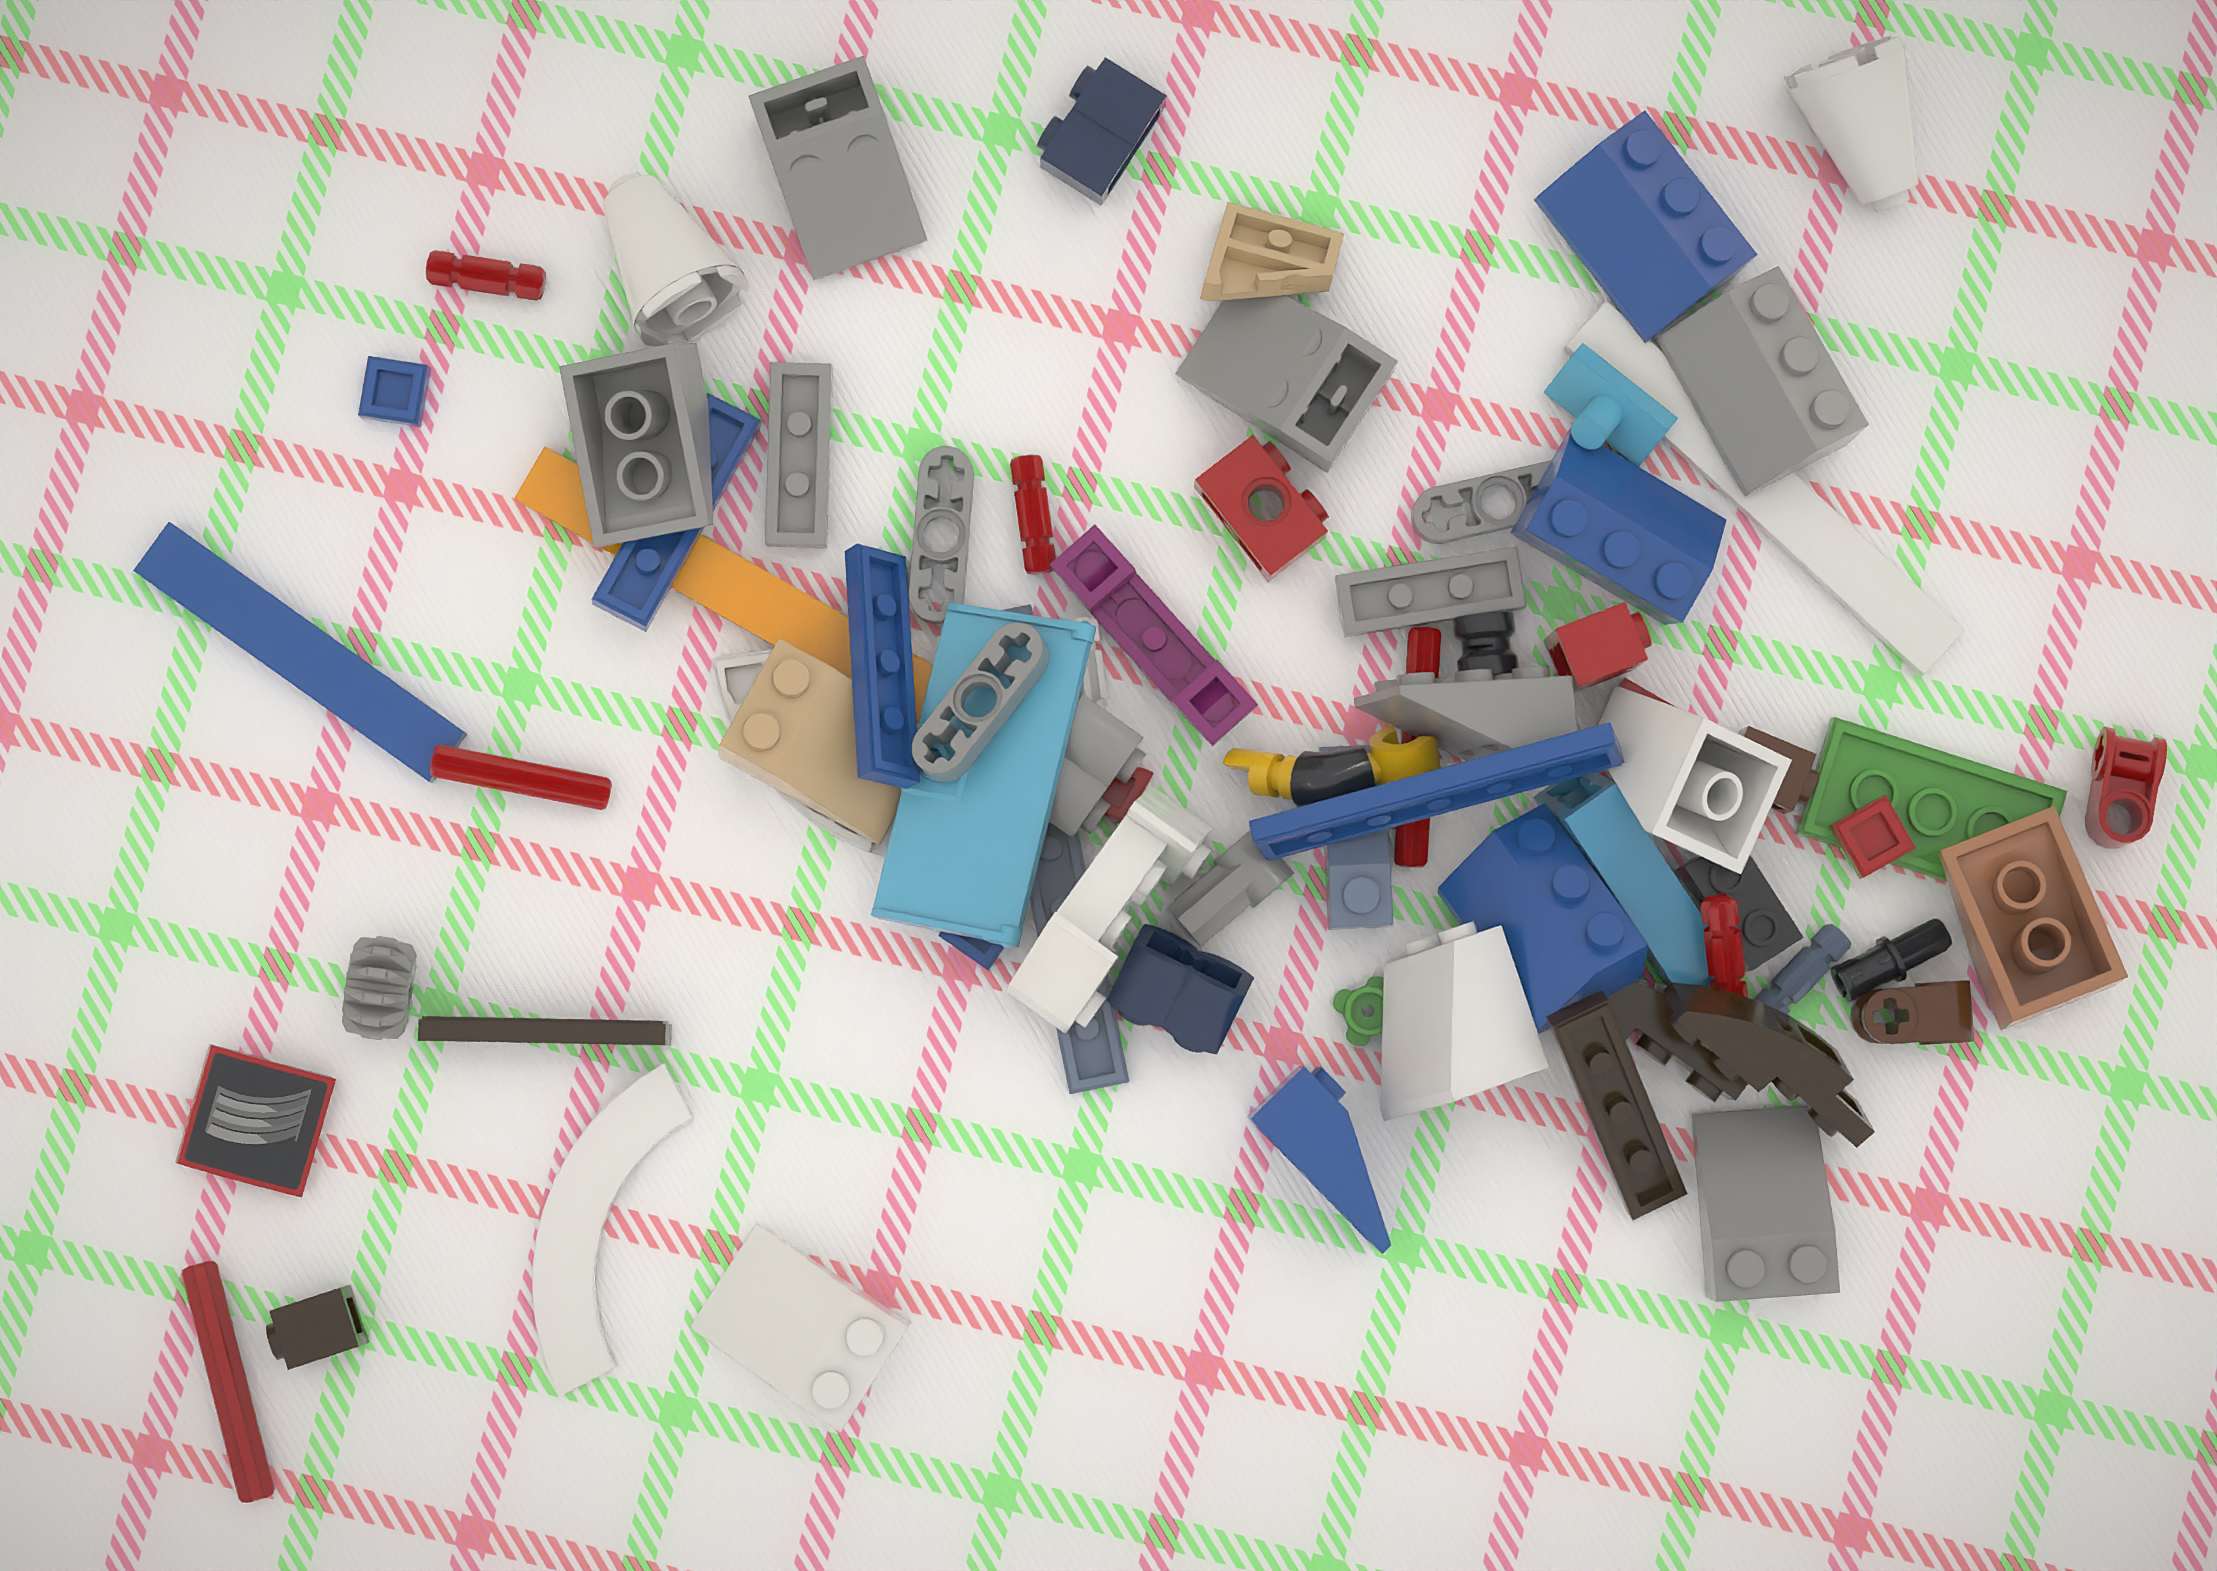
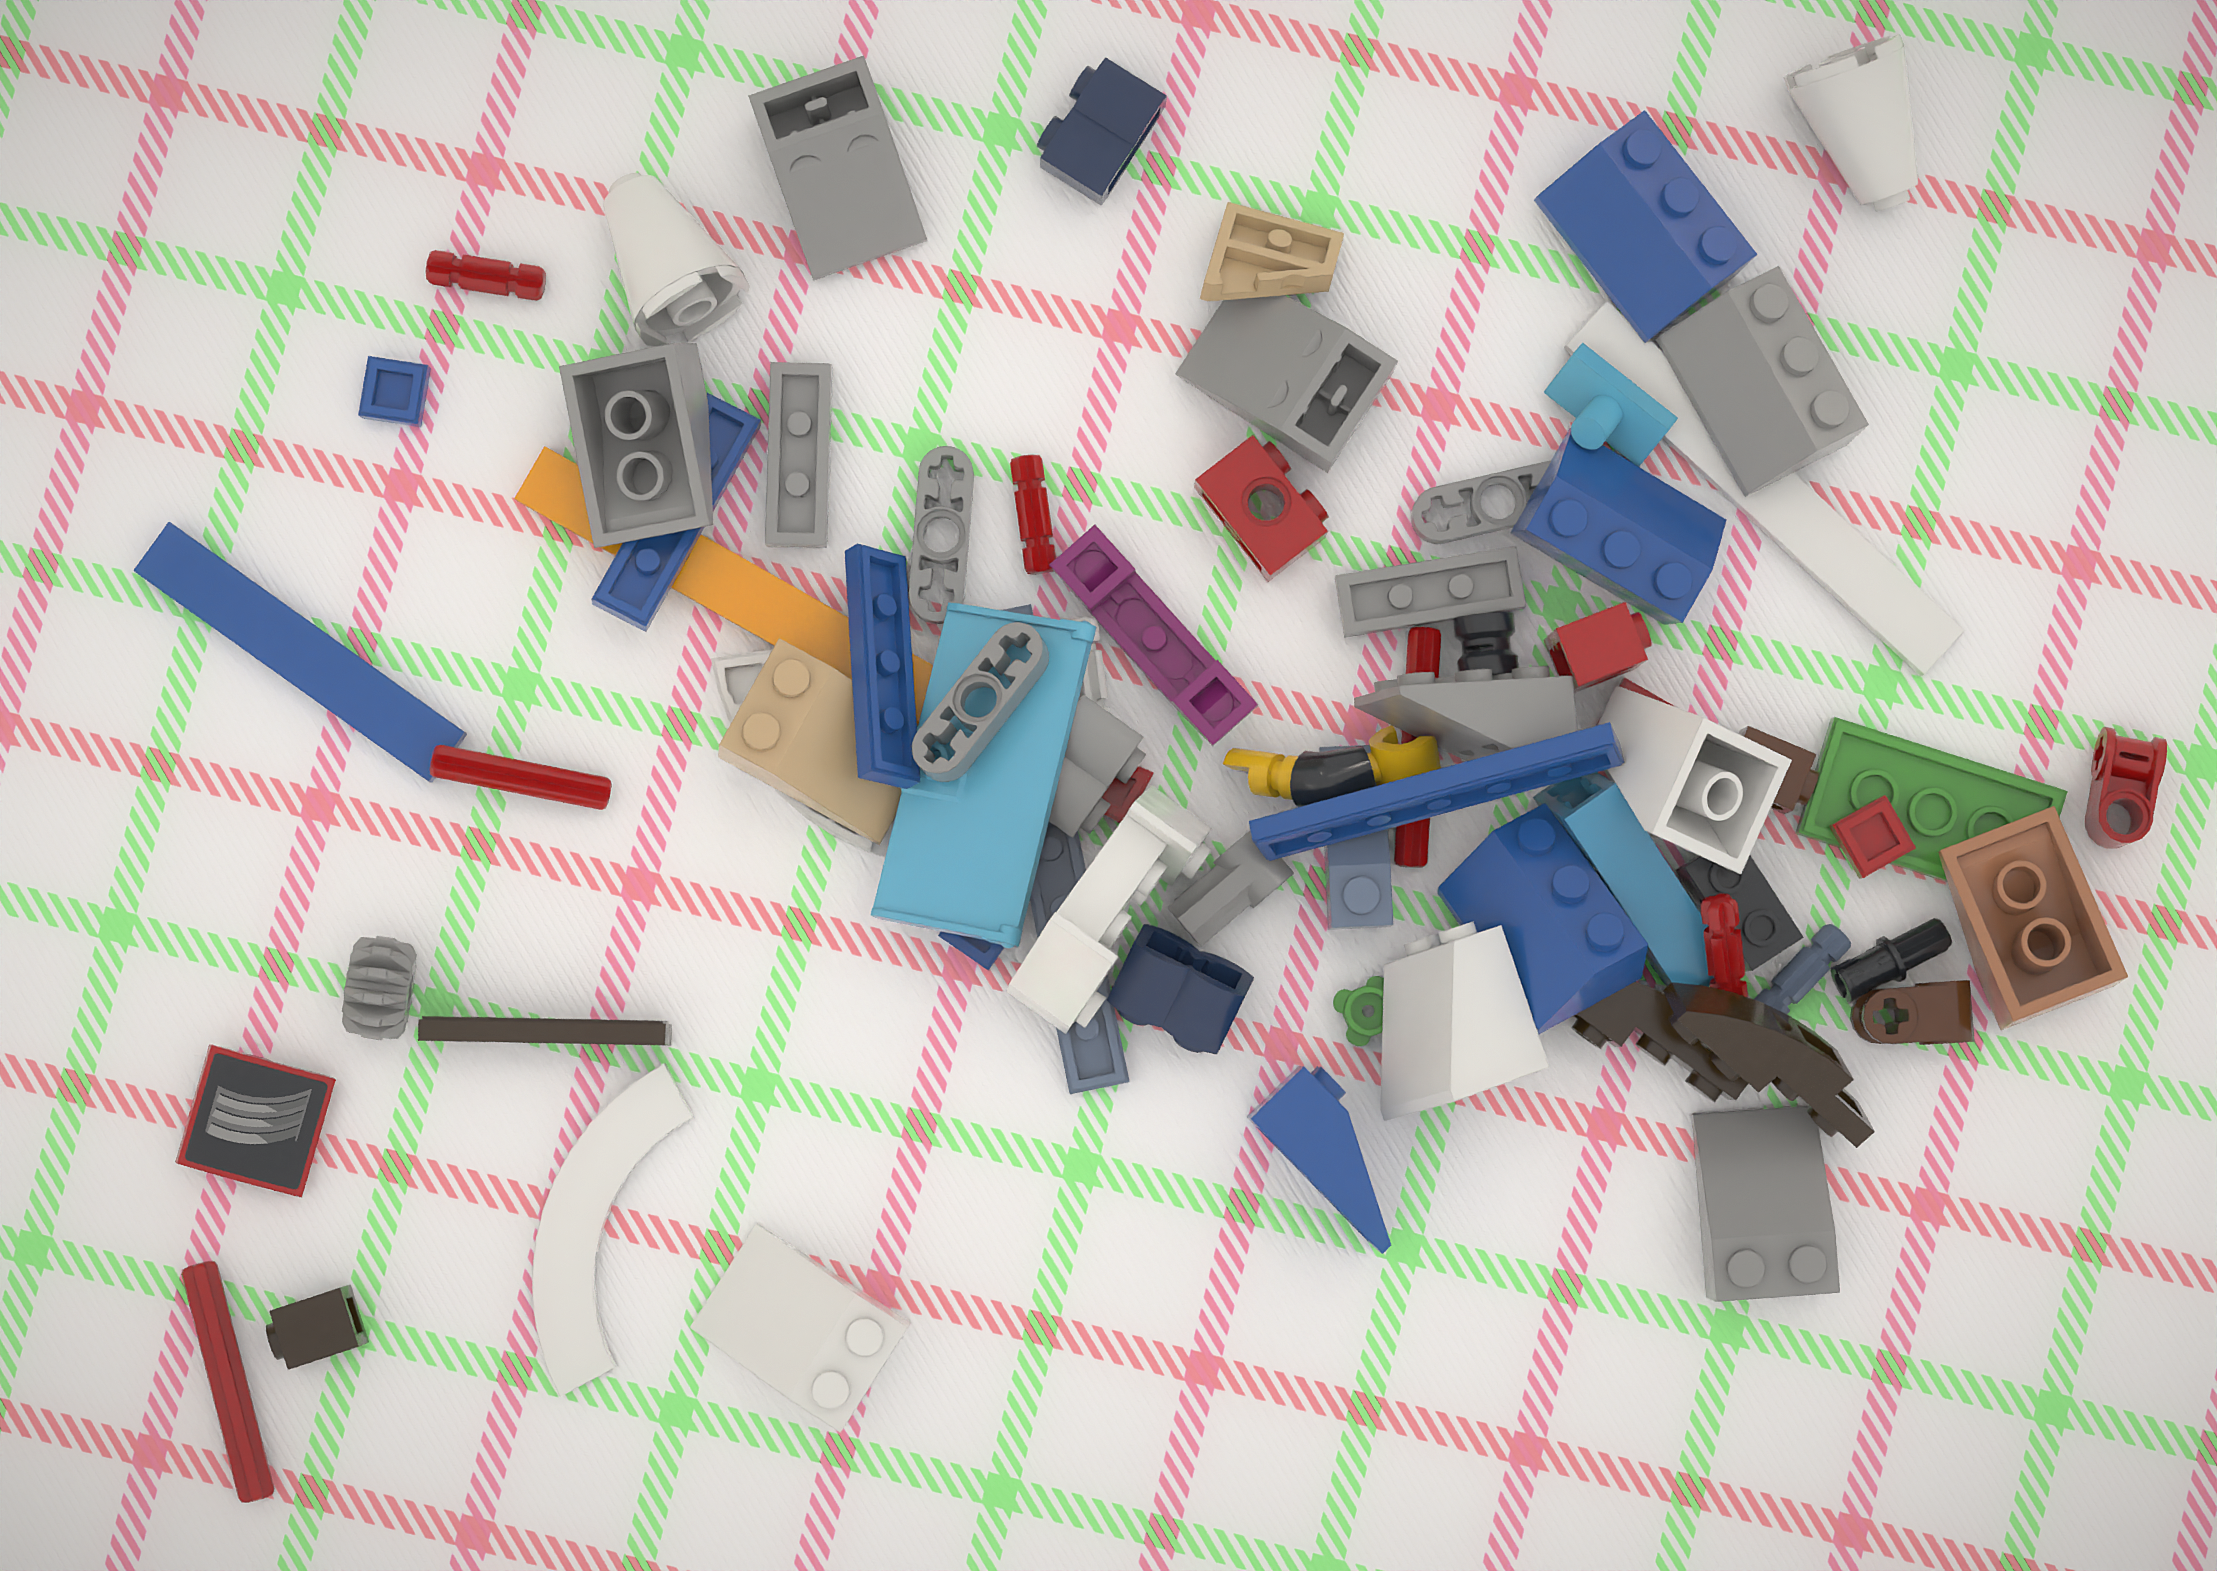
dark brown tile [1546,990,1688,1221] -> none

